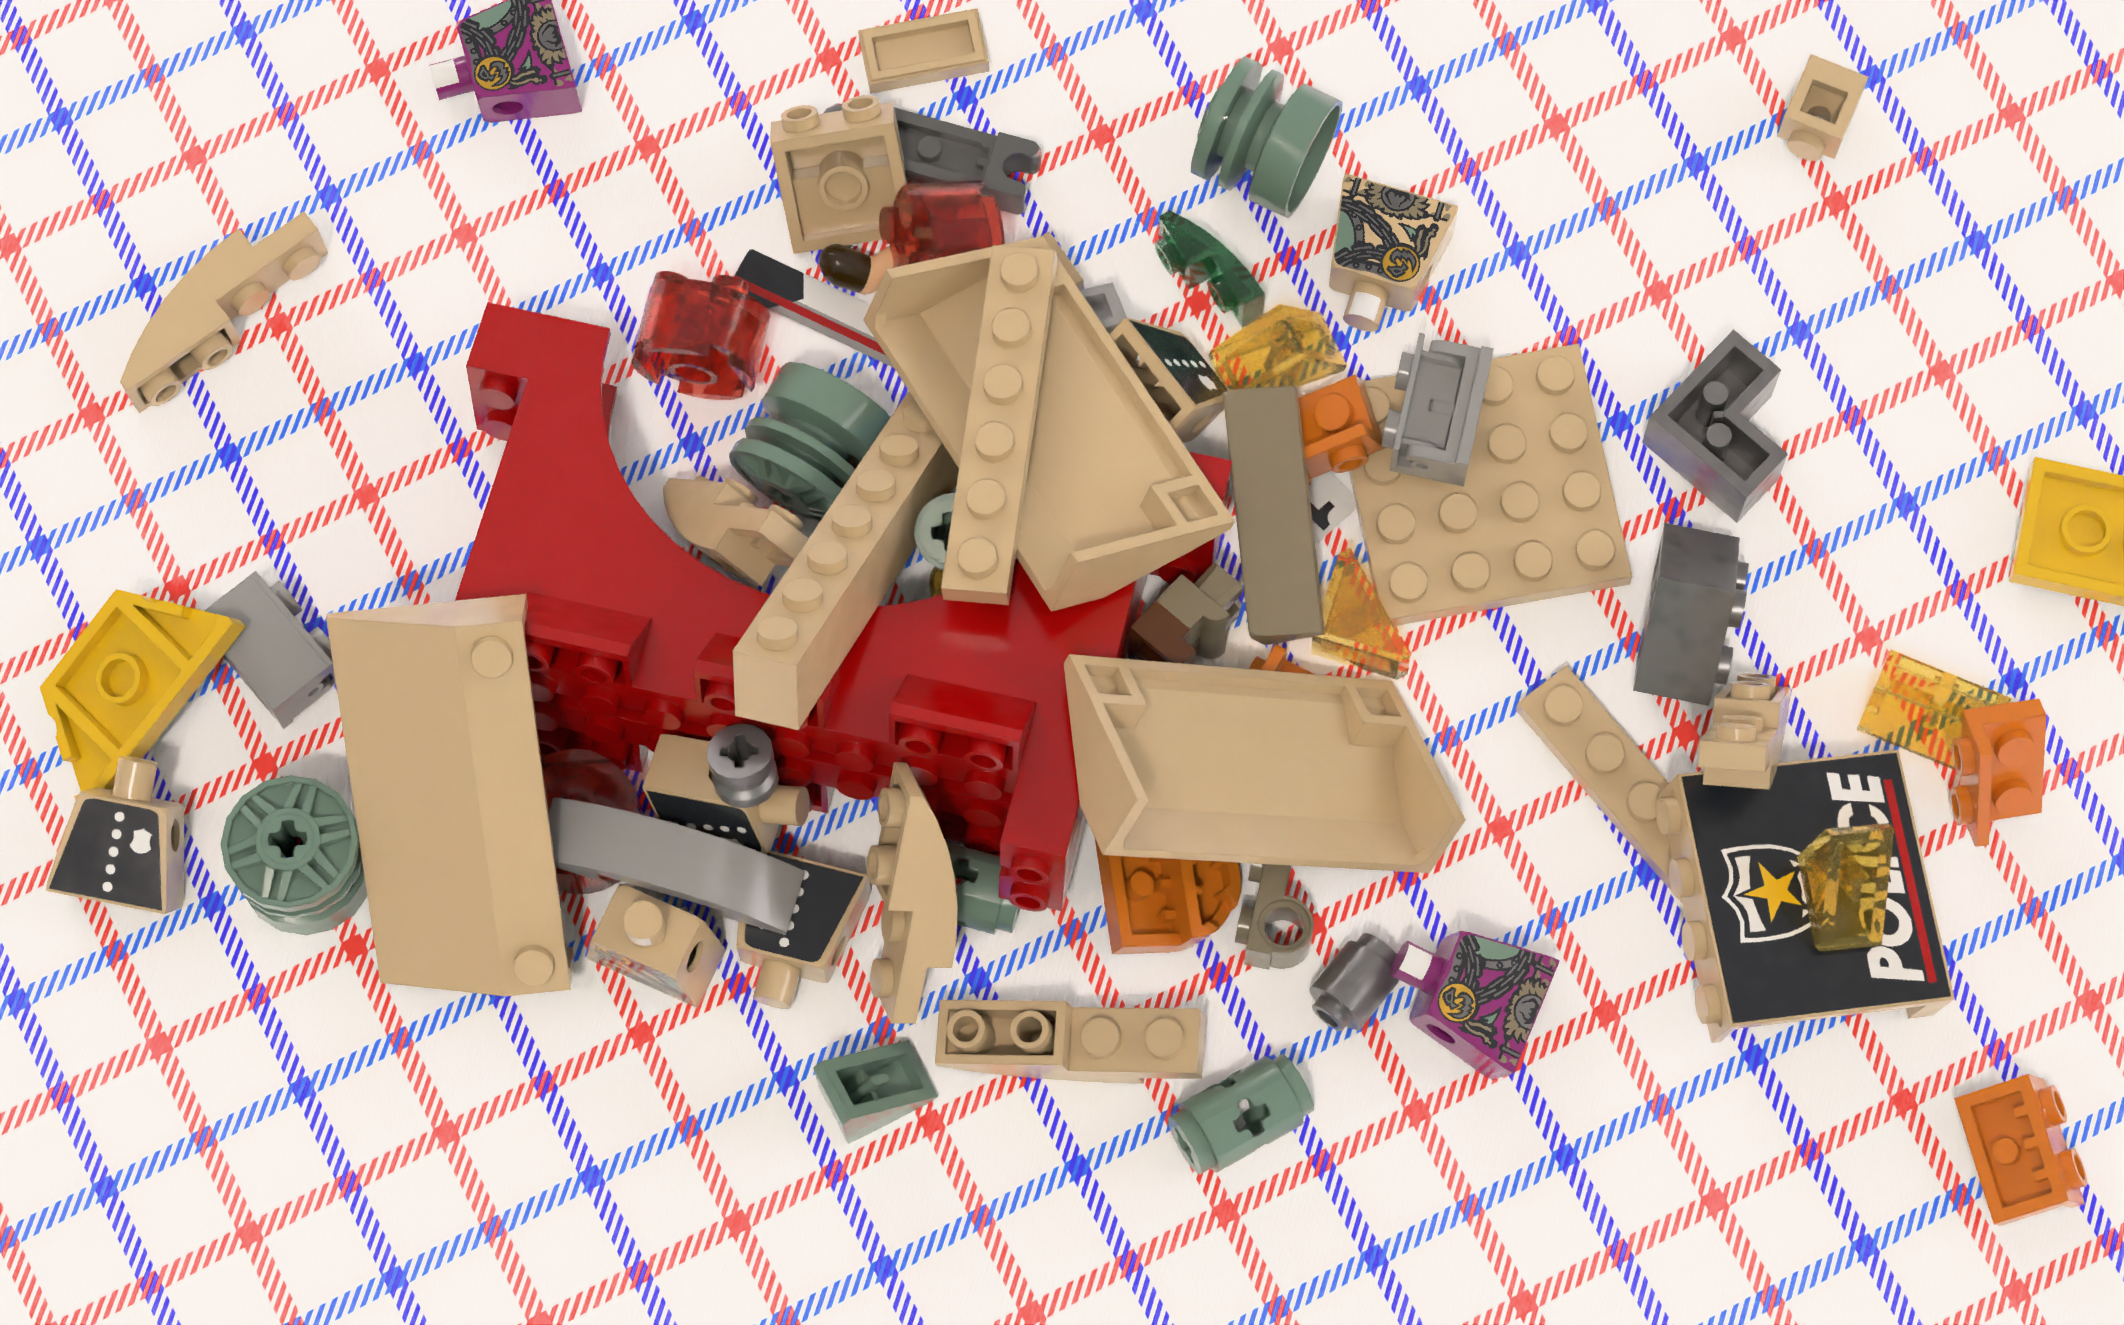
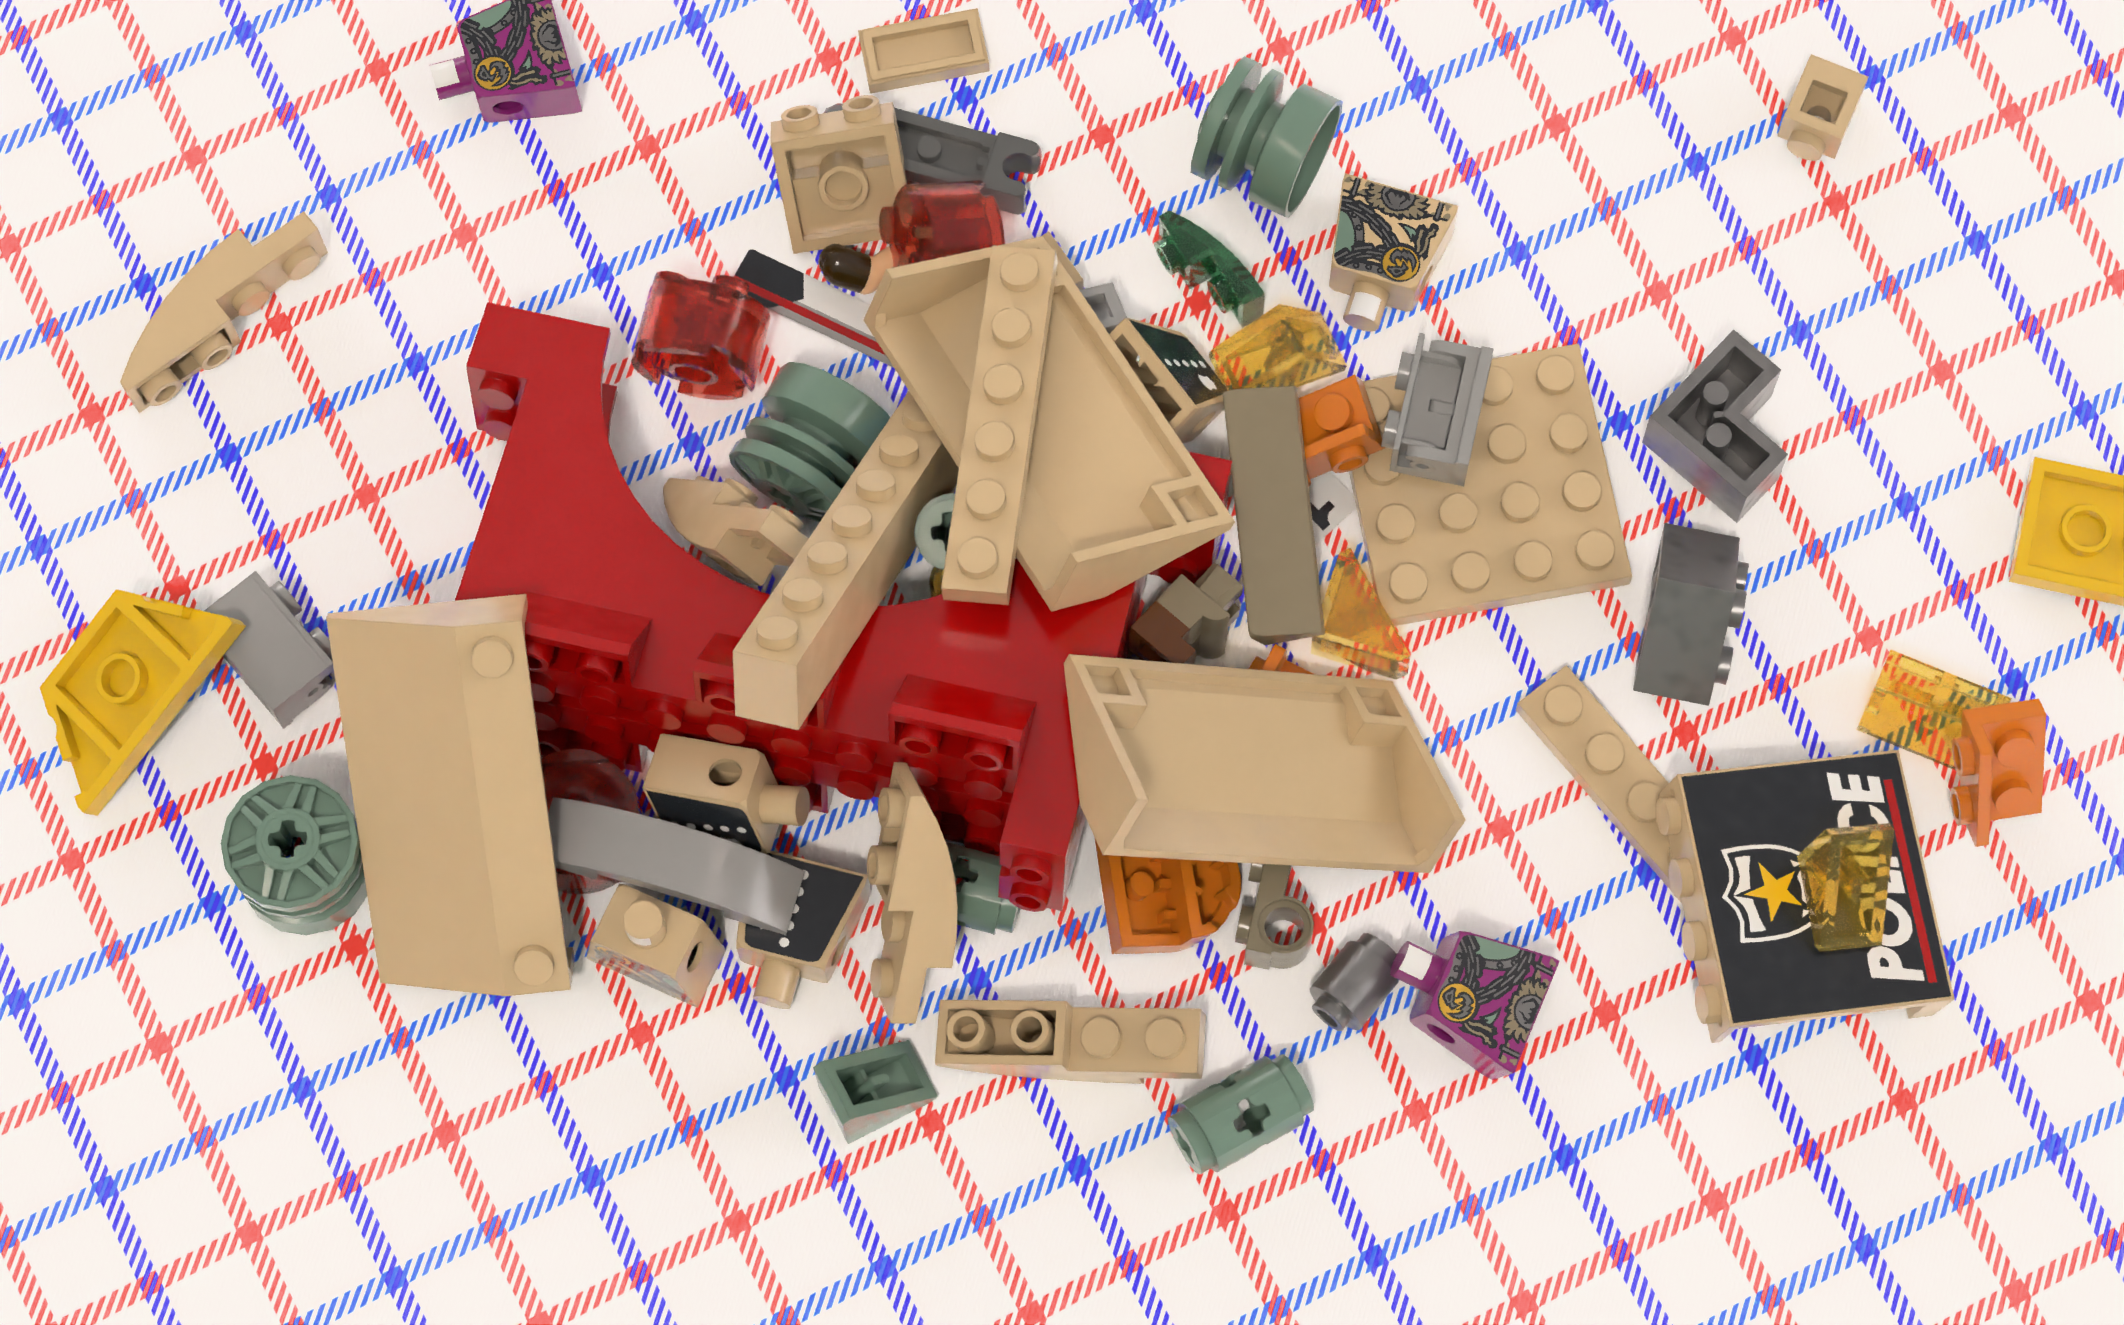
torso [45,756,184,914] -> none
flat silver wheel [706,724,779,808] -> none
tan slope [1698,673,1791,790] -> none
orange bracket [1954,1074,2087,1226] -> none

